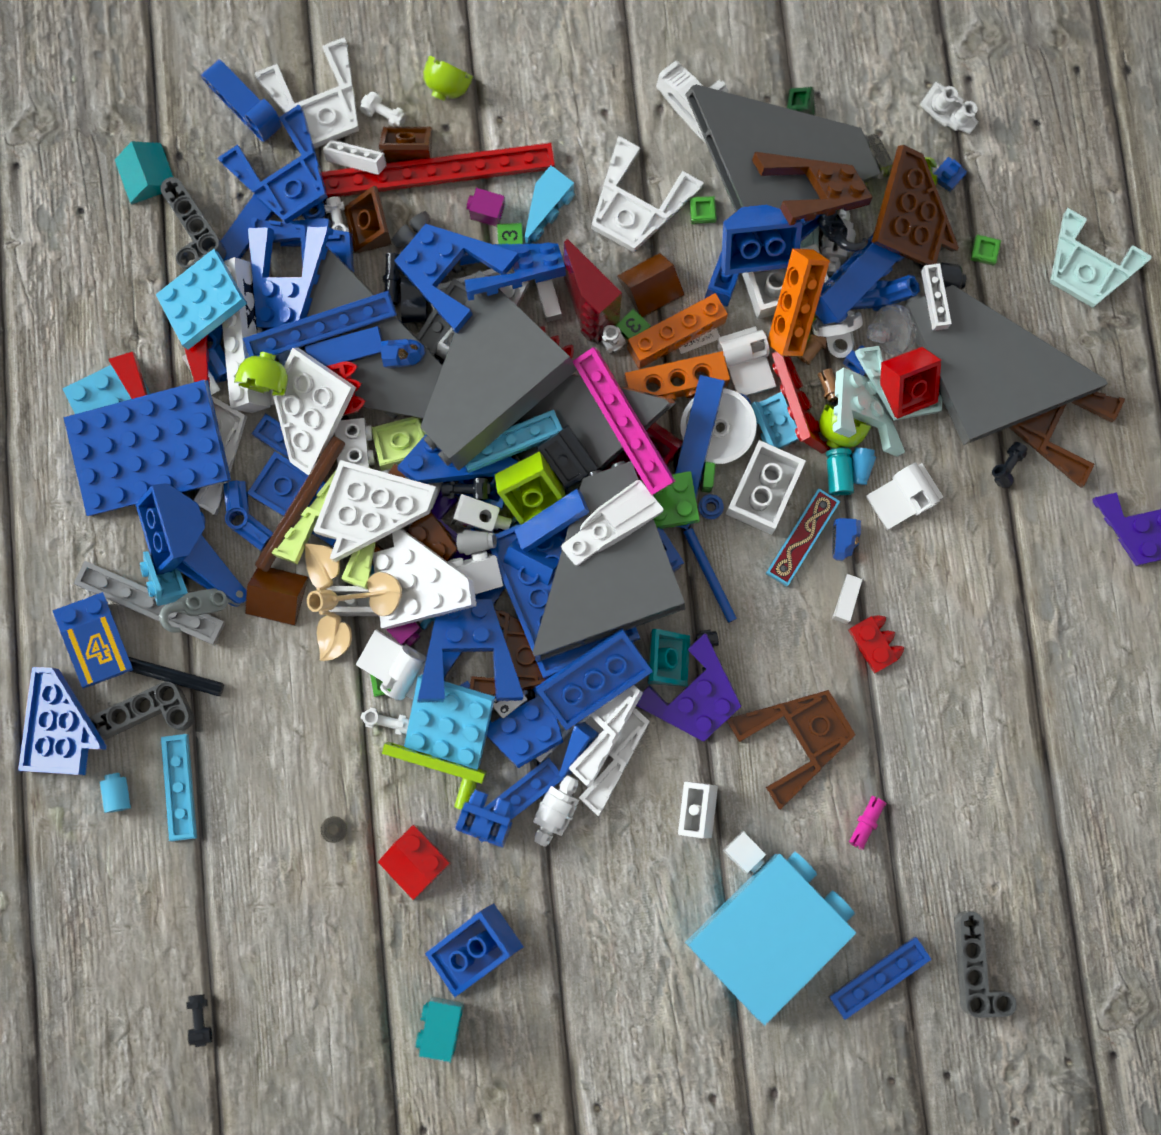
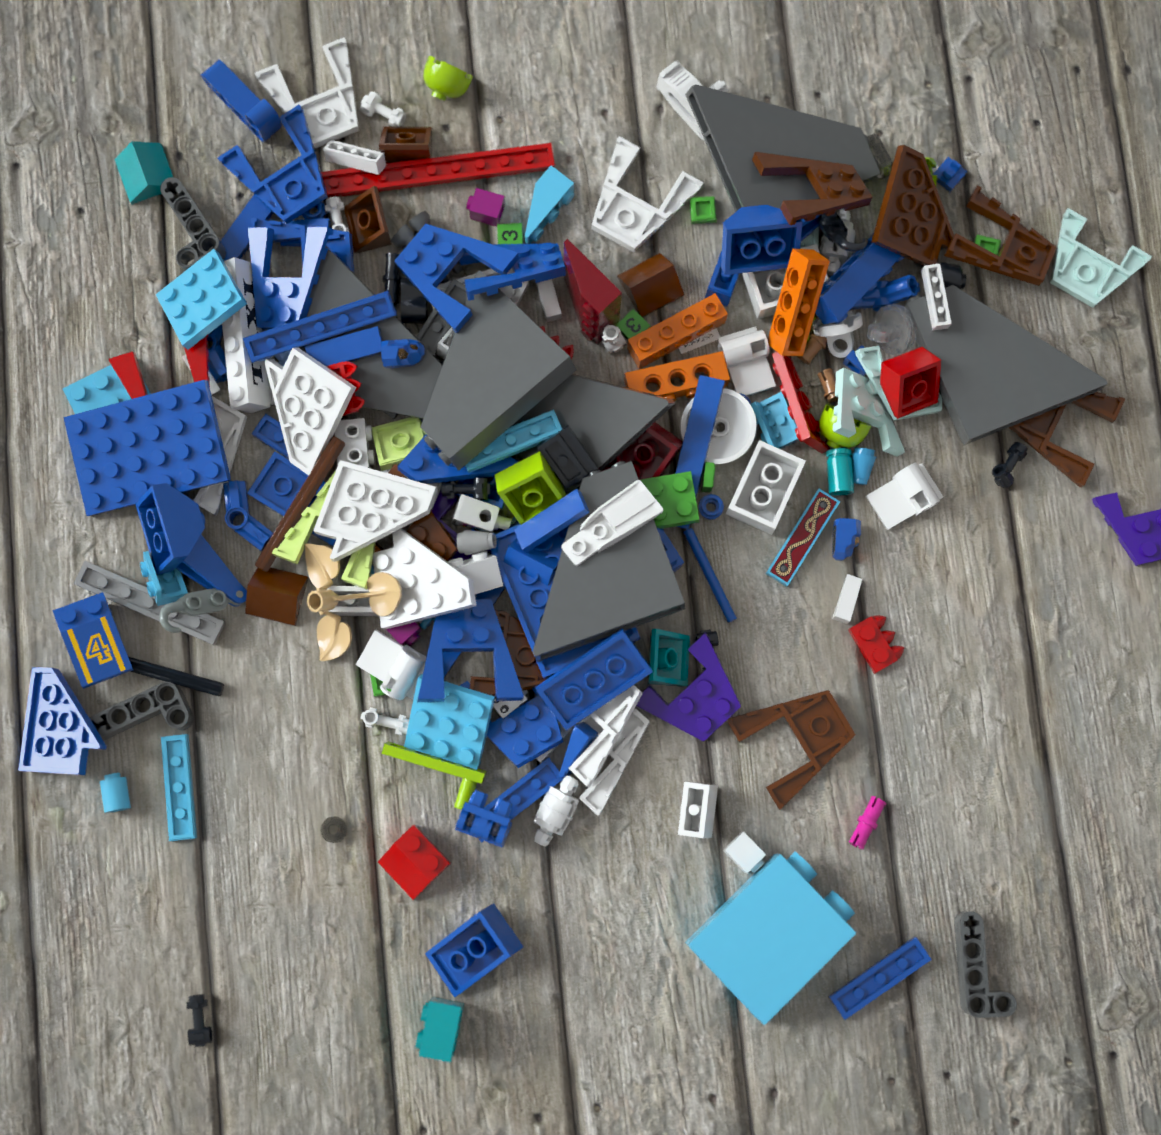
lime cylinder [234,352,288,396] -> none
dark pink plate [572,347,675,495] -> none
dark green slope [787,87,815,116] -> none
white connector [920,82,978,134] -> none
none -> reddish brown wing [944,185,1057,286]

